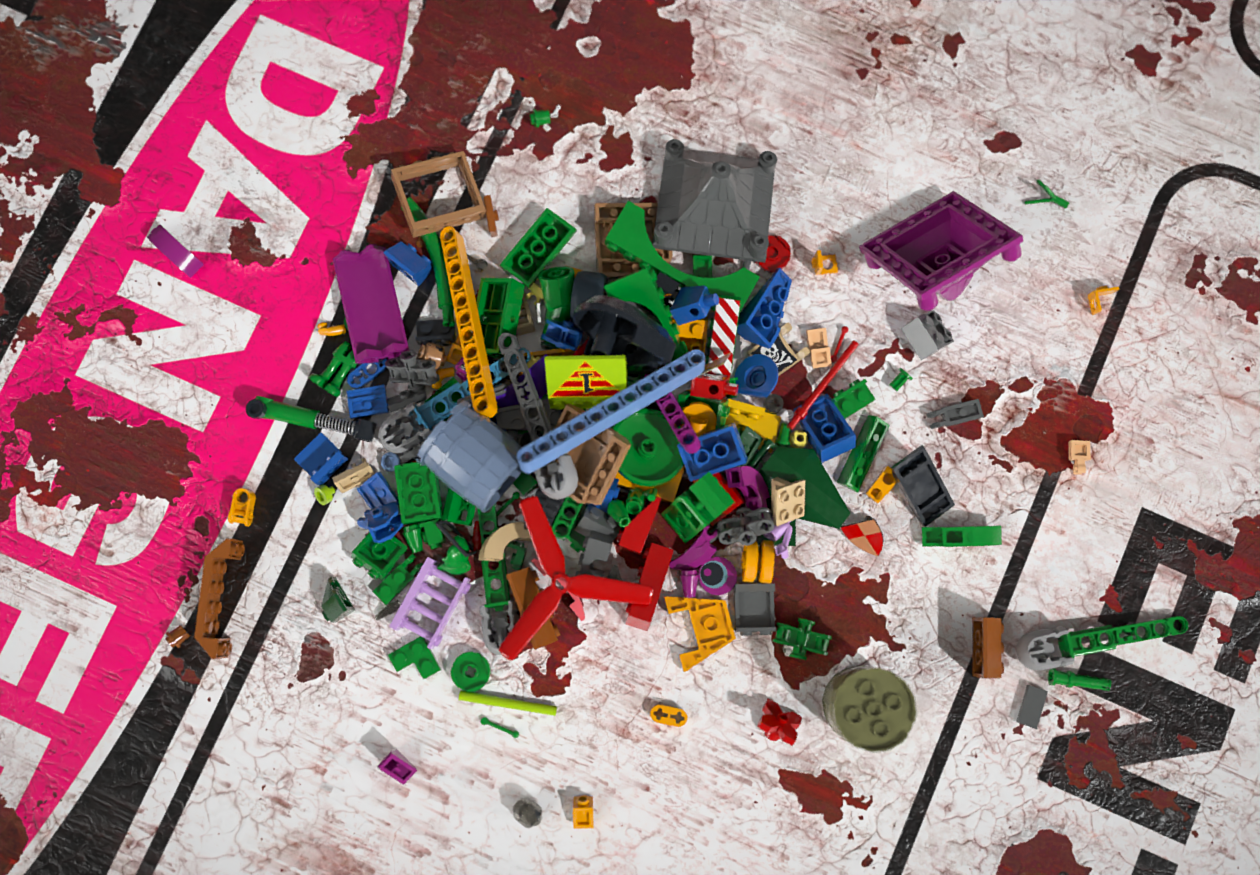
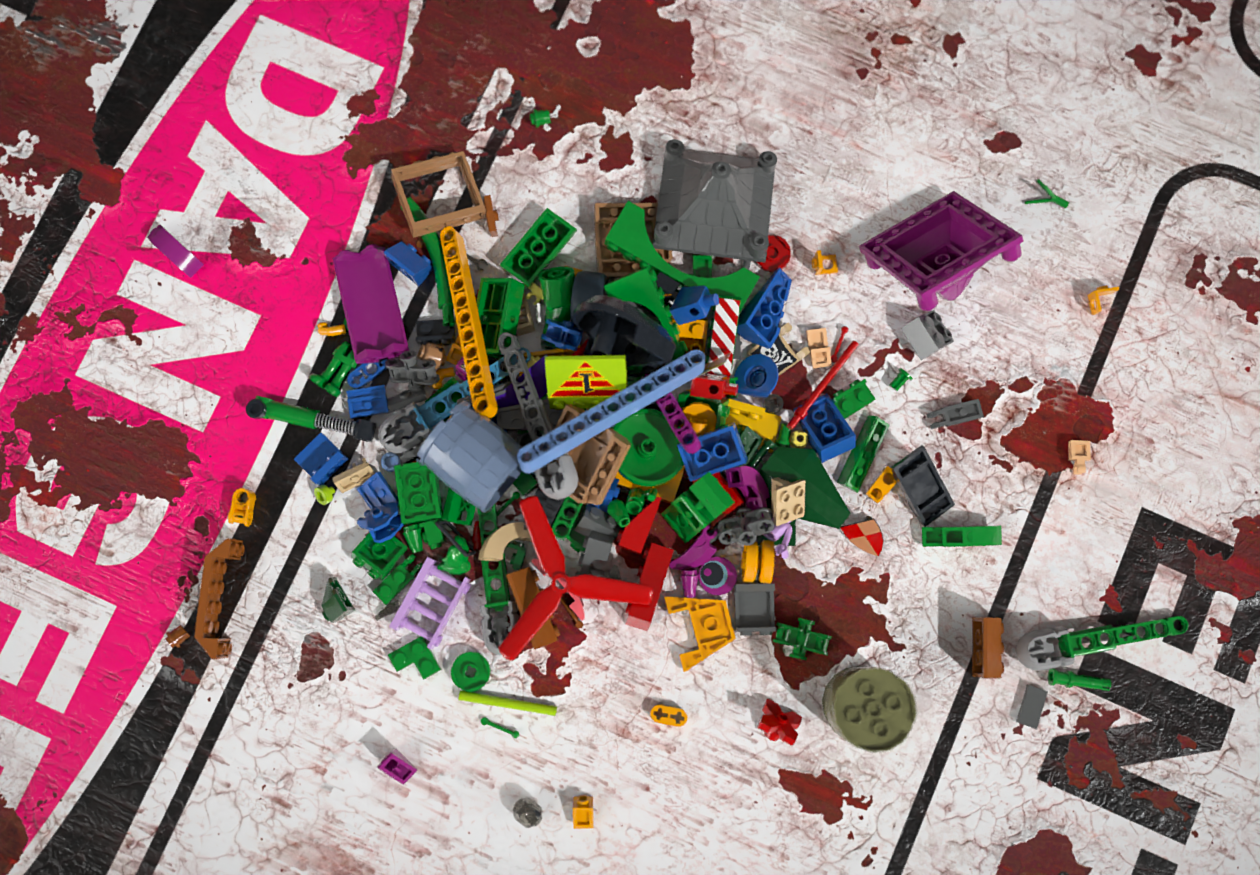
none -> dark orange hinge [560,594,583,629]

